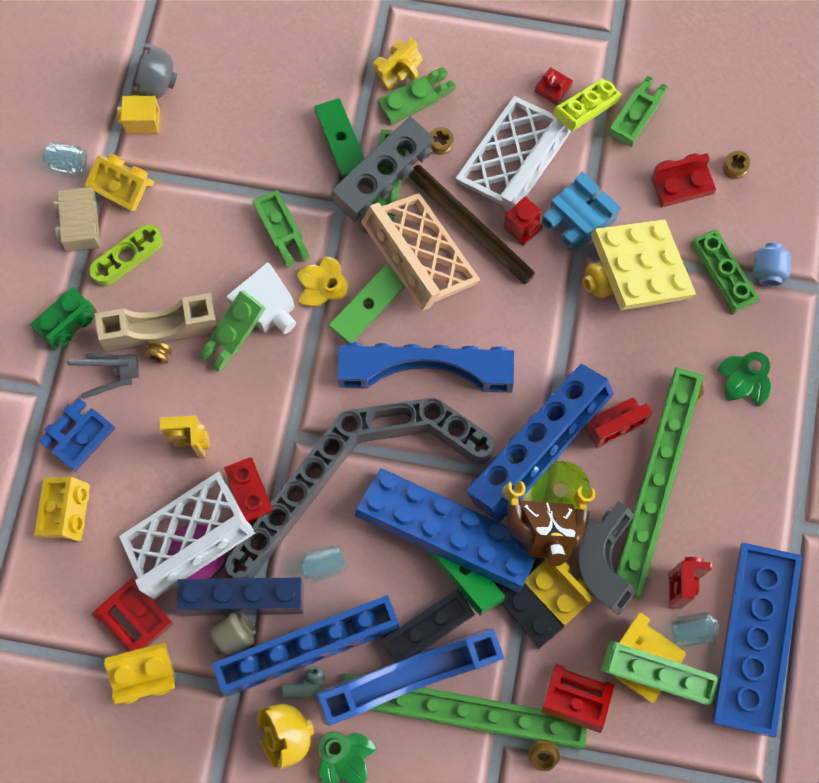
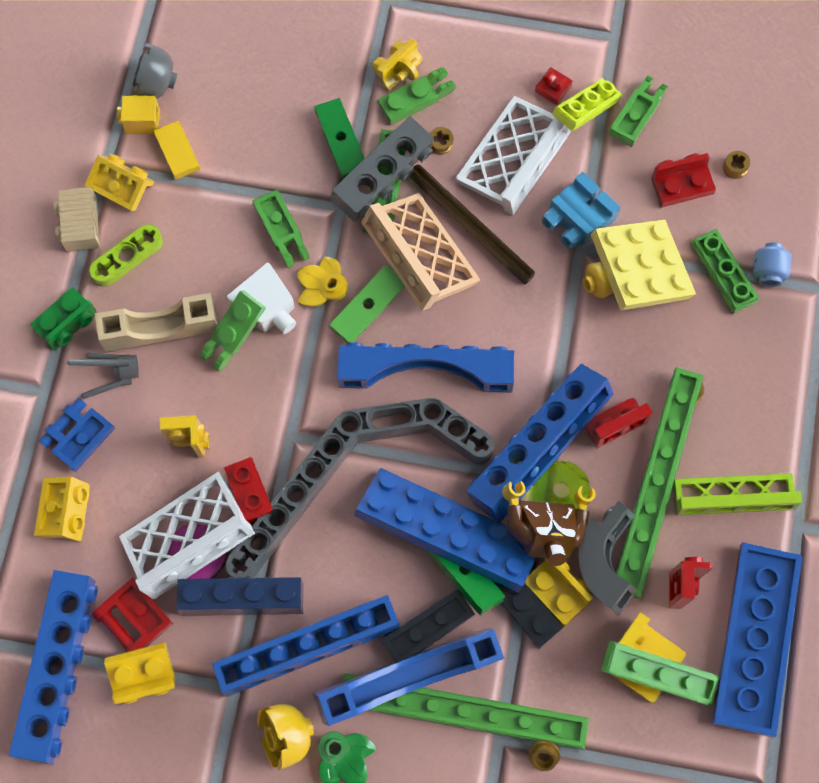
clear light blue brick [43,141,87,174] -> none
pearl gold bush [143,340,173,364] -> none
dark tan head [209,612,256,657] -> none
sand green arm [283,666,325,699] -> none
clear light blue brick [300,545,347,583] -> none
red brick [504,196,543,246] -> none
red plate [541,663,615,733] -> none
clear light blue brick [671,611,719,647] -> none
green plate [717,352,772,406] -> none
none -> blue brick [9,570,98,765]
none -> yellow tile [153,120,201,180]
none -> lime fence [674,473,802,516]

